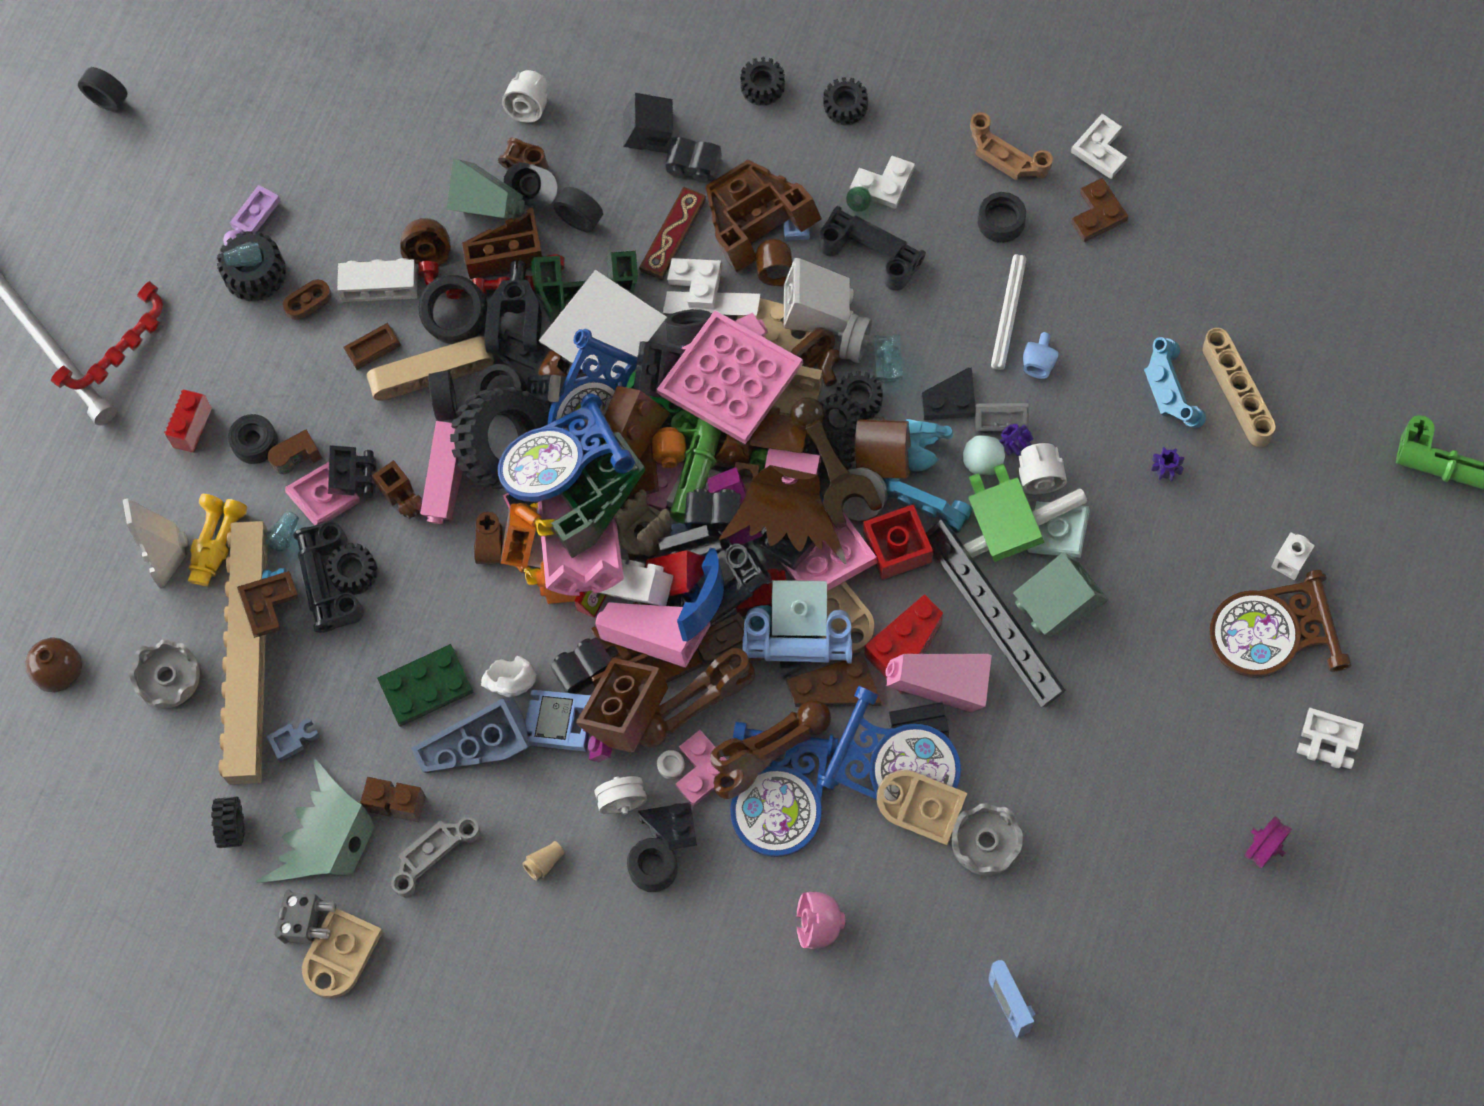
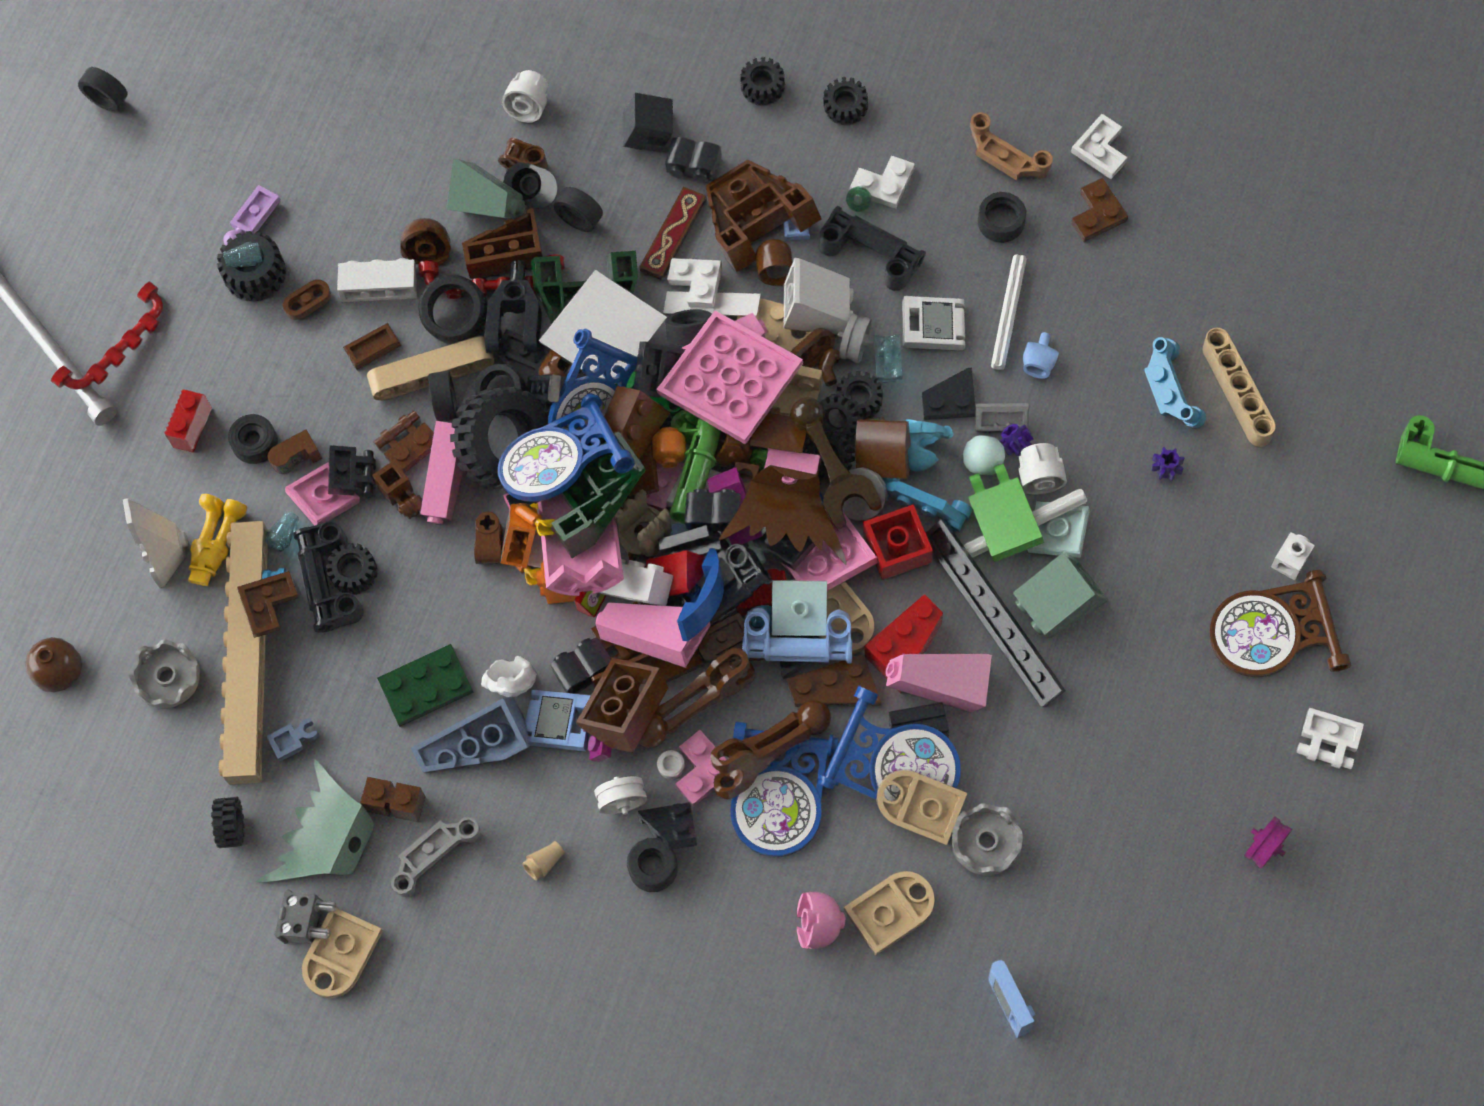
none -> reddish brown plate [373,410,434,473]
none -> tan plate [844,871,935,955]
none -> white container [902,296,965,350]

